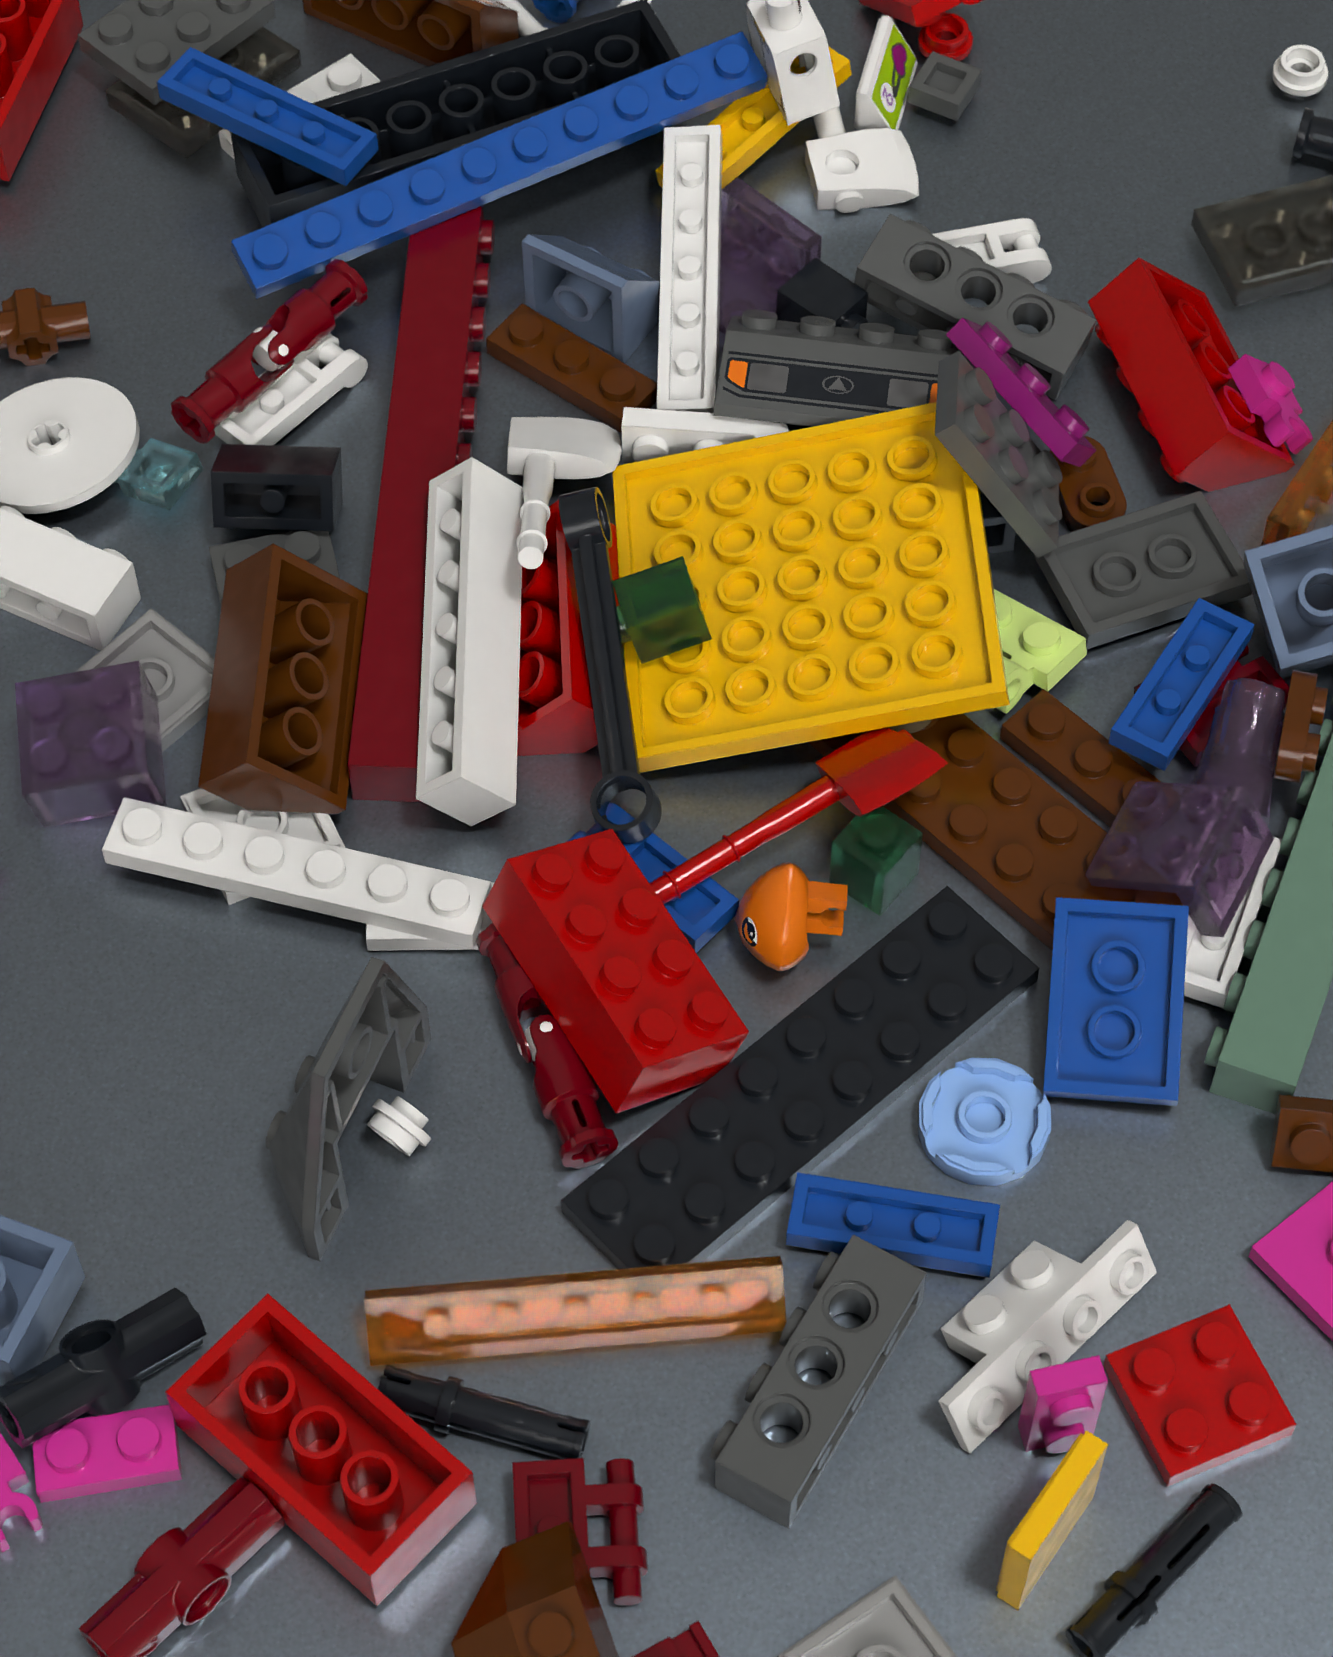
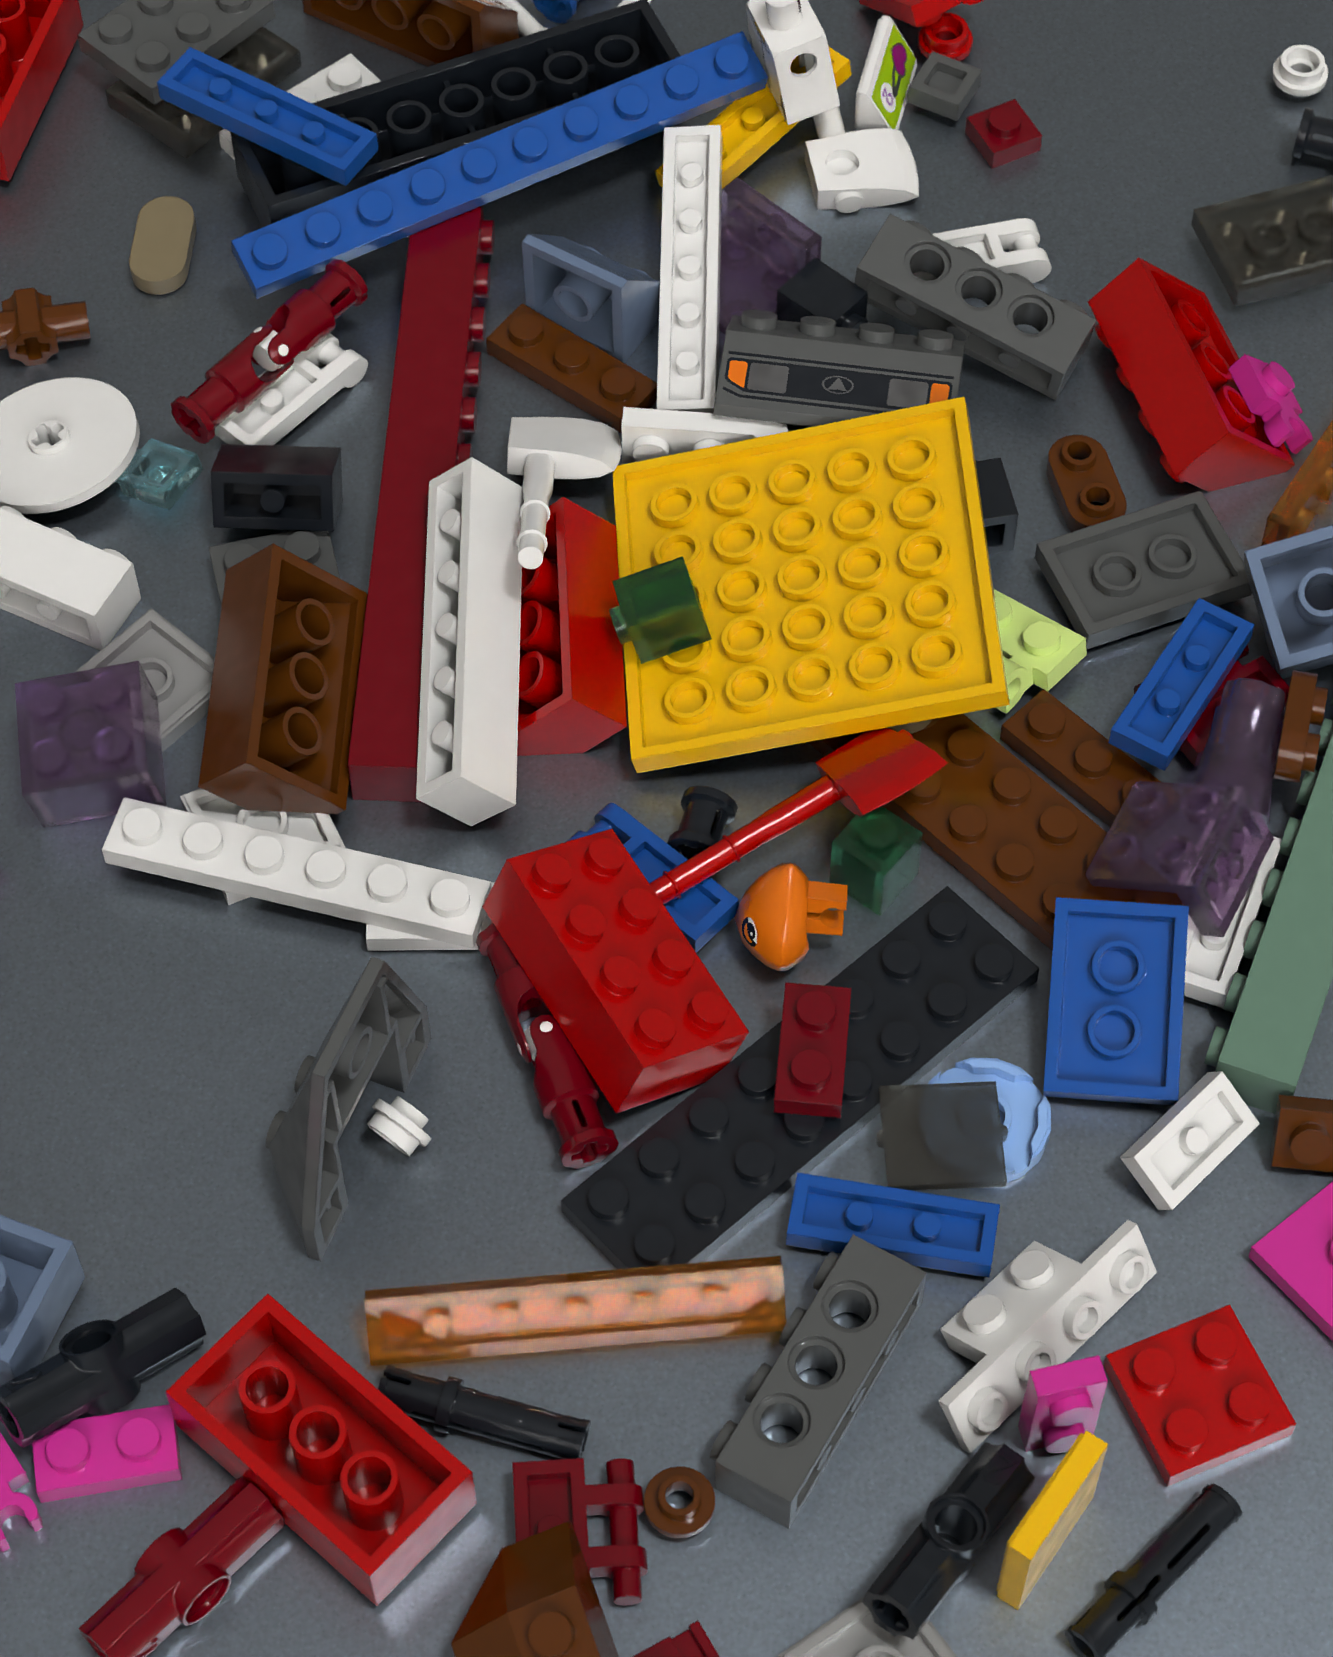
black piece [559,487,662,843] -> none
dark grey plate [935,351,1062,558] -> none
magenta plate [946,318,1097,467] -> none
none -> dark tan tile [129,196,197,295]
none -> reddish brown plate [644,1466,715,1538]
none -> black bush [667,785,738,859]
none -> dark red plate [774,982,852,1118]
none -> black piece [862,1442,1035,1640]
none -> clear smoke piece [876,1081,1008,1191]
none -> dark red plate [965,99,1042,169]
none -> white plate [1120,1071,1260,1210]

